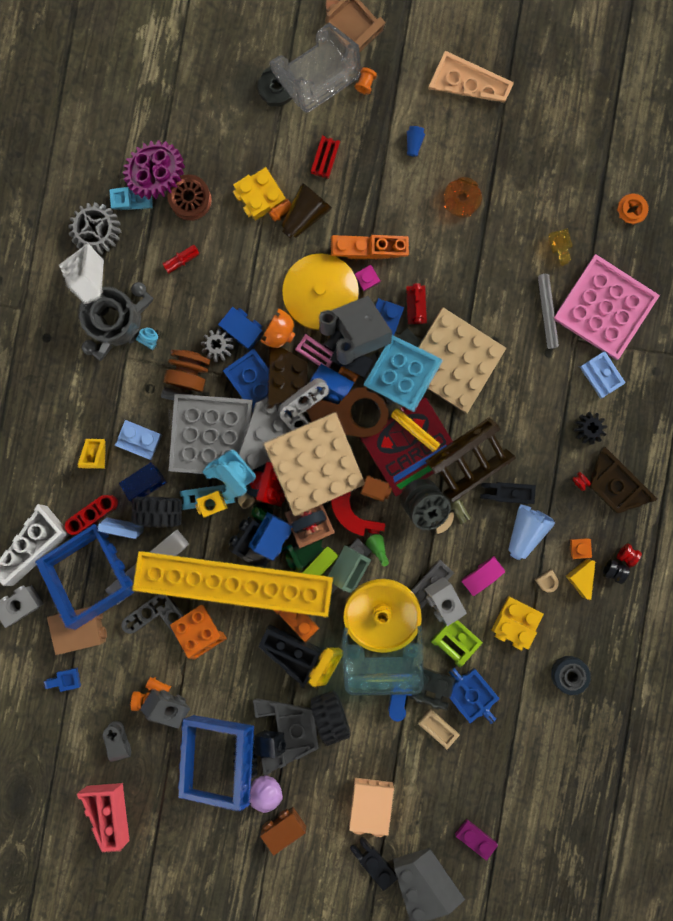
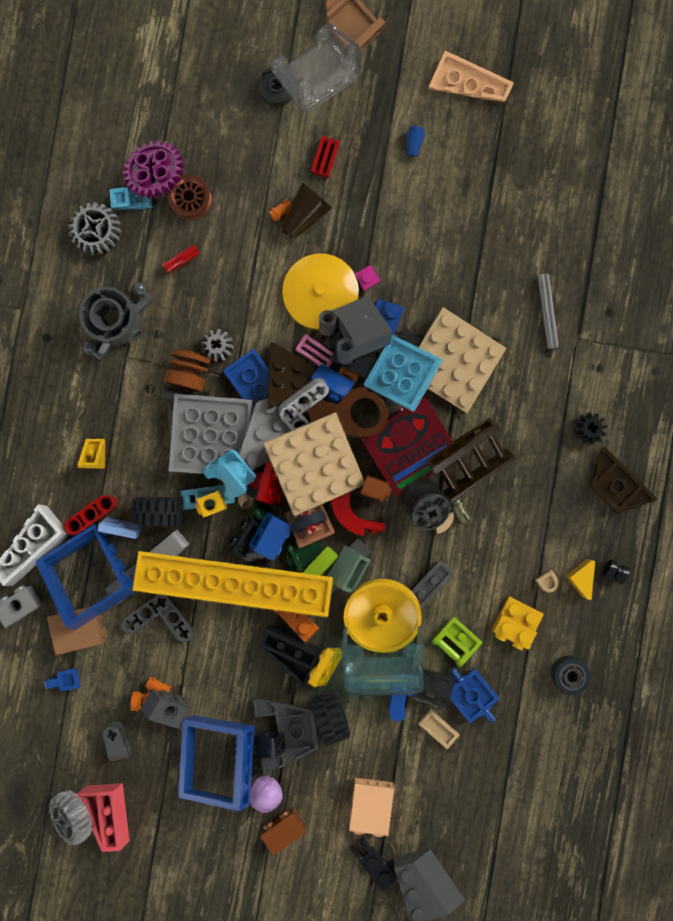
white wedge [59,243,104,304] -> none
light blue plate [115,420,162,460] -> none
clear blue hinge [119,462,167,502] -> none
medium azure plate [136,328,158,350] -> none
orange bracket [170,605,227,660] -> none
blue brick [218,307,264,351] -> none
yellow plate [232,167,286,221] -> none
orange cylinder [260,308,295,348] -> none
orange slope [331,235,409,259] -> none
orange bush [355,67,377,94] -> none
bright green cone [366,534,389,566] -> none
yellow axle [391,408,440,452] -> none
red hinge [406,283,427,324] -> none
light grey brick [424,577,467,626] -> none
clear orange plate [444,177,482,217] -> none
magenta plate [455,819,498,861] -> none
dark pink slope [462,556,505,596] -> none
black hinge [480,482,536,504] -> none
light blue cone [508,504,555,560] -> none
clear yellow plate [548,228,573,266] -> none
bright pink plate [554,254,660,360] -> none
orange plate [570,538,592,559] -> none
red bush [572,472,591,491] -> none
light blue plate [580,351,625,399] -> none
orange gear [617,194,648,225] -> none
red wheel [617,543,642,568] -> none
none -> light grey gear [49,790,92,846]

